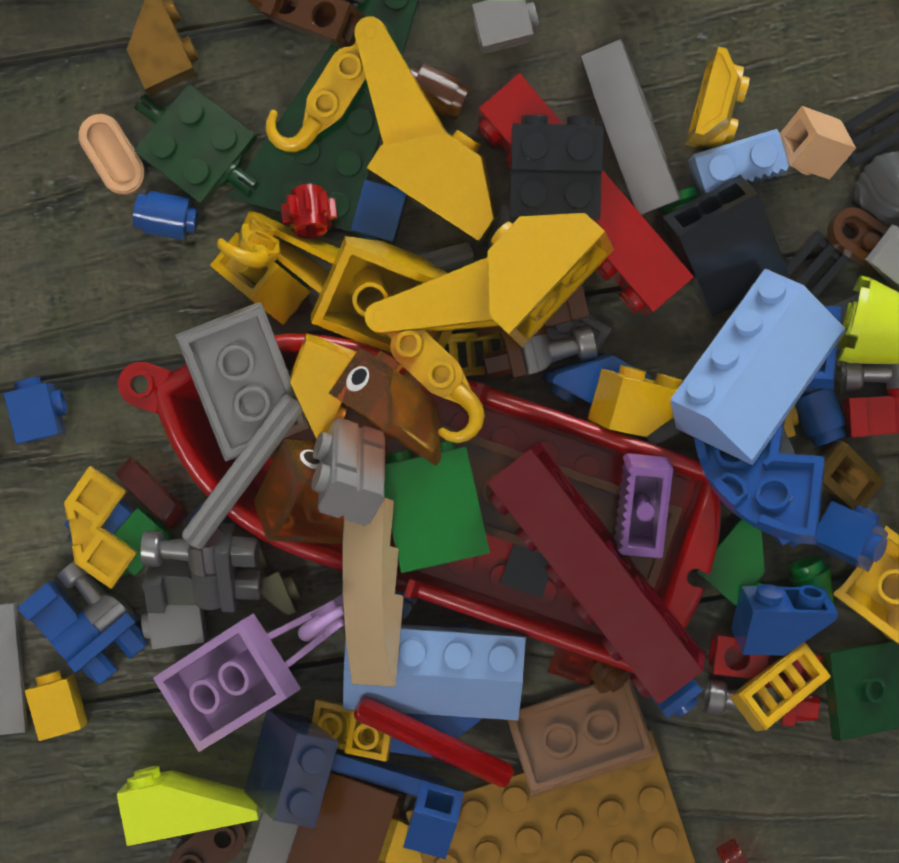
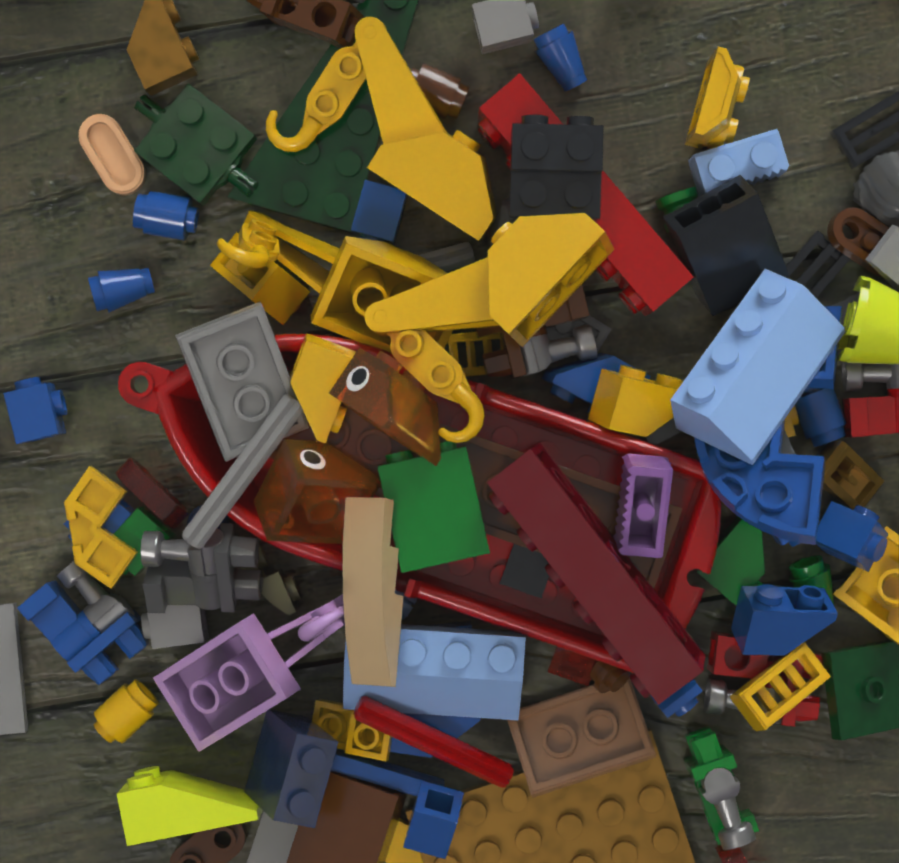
yellow brick [25,670,88,741] -> none
red gear [281,184,337,238] -> none
light grey brick [311,418,385,526] -> none
light grey slope [581,39,681,215] -> none
light nougat brick [779,106,856,180] -> none
none -> blue cone [88,268,155,313]
none -> yellow brick [94,679,159,743]
none -> blue cone [533,23,587,92]
none -> hips [683,726,759,850]

